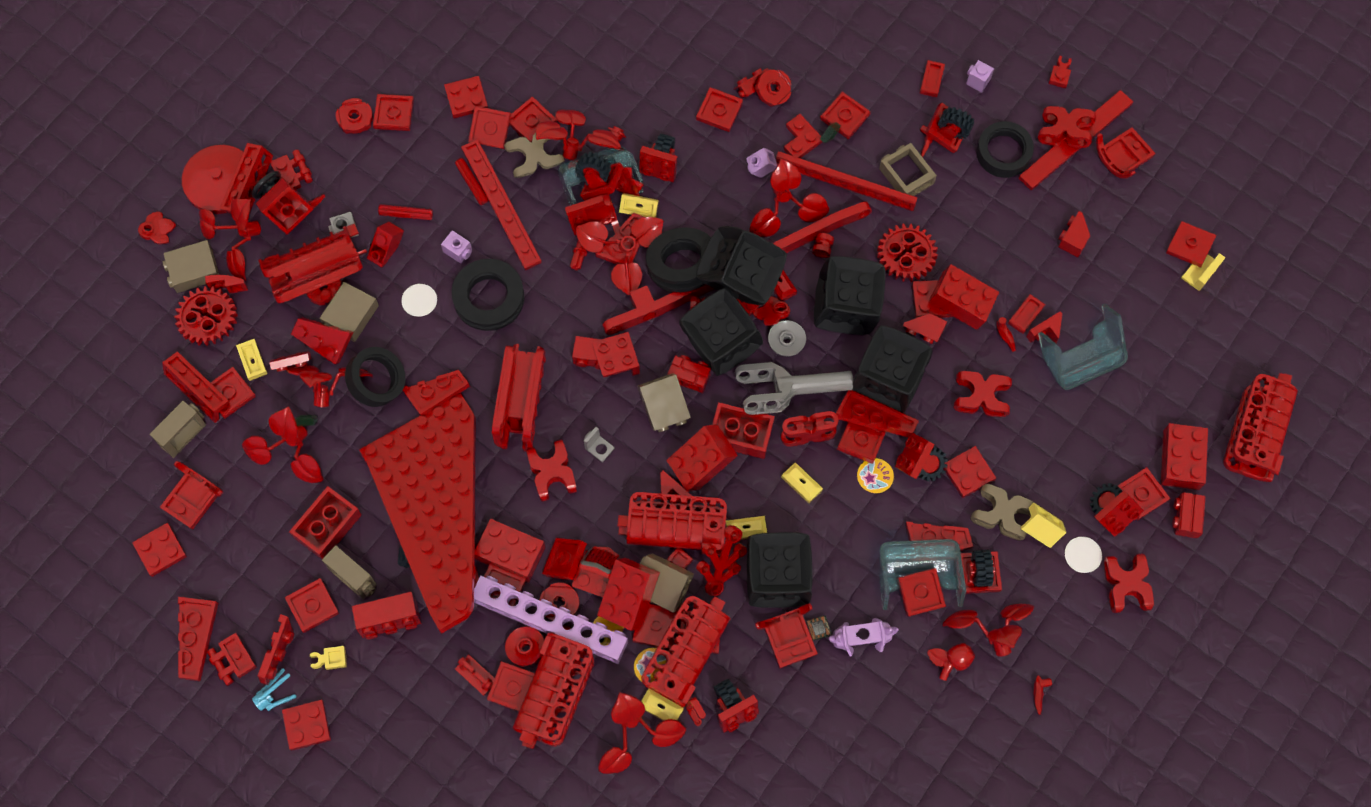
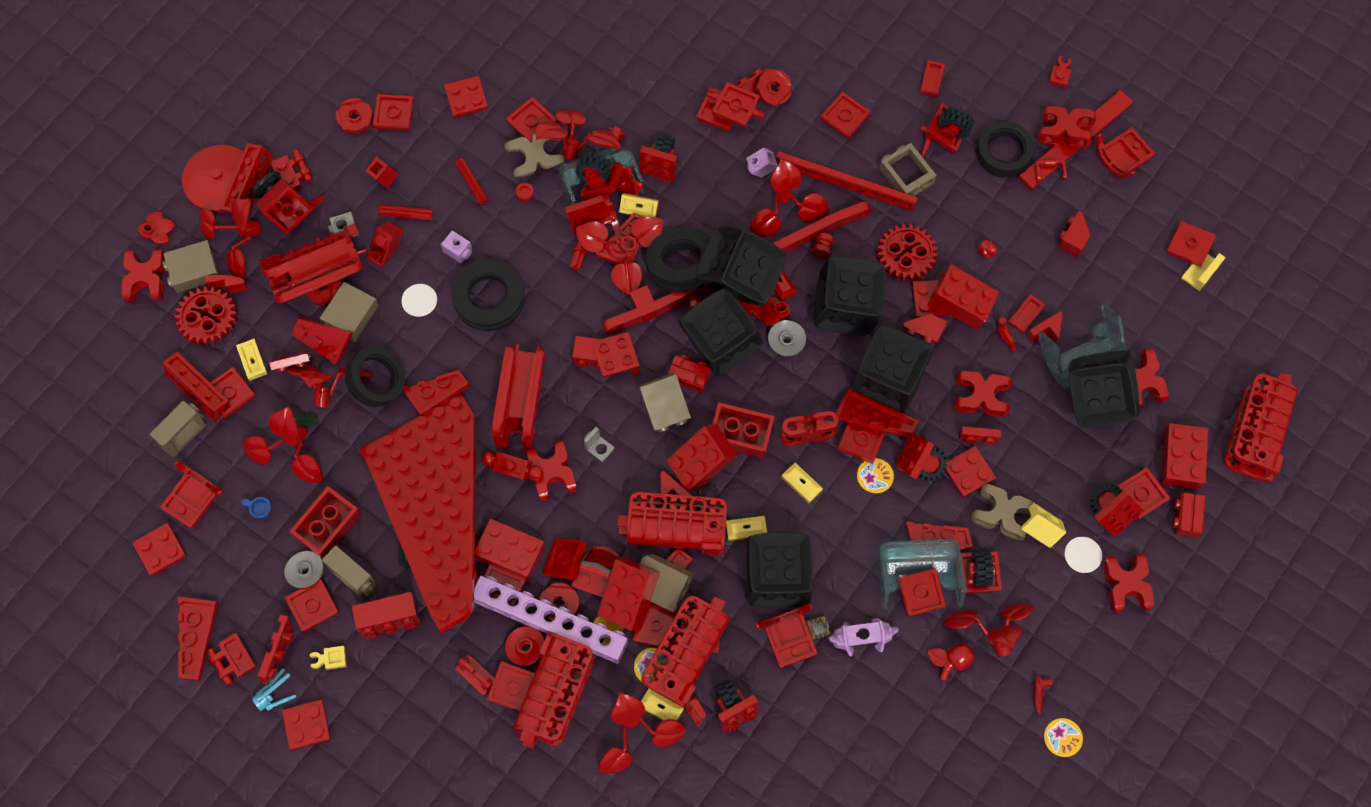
red tile [461,139,542,271] -> none
red plate [468,106,511,149] -> none
red plant [696,525,747,596] -> none
light grey piece [735,362,853,415] -> none
red plate [784,114,823,158] -> none
clear green tile [820,122,841,143] -> none
lavender brick [966,60,994,93] -> none
none -> red piece [122,249,165,302]
none -> blue piece [242,497,272,520]
none -> light grey dish [284,551,324,588]
none -> red brick [365,156,399,189]
none -> red plate [481,451,544,481]
none -> red tile [515,183,534,202]
none -> red plate [706,82,766,128]
none -> red plate [959,427,1001,445]
none -> red plate [977,239,997,259]
none -> red piece [1035,158,1067,181]
none -> sticker [1044,718,1083,757]
none -> black piece [1068,350,1140,427]
none -> red piece [1135,348,1169,407]

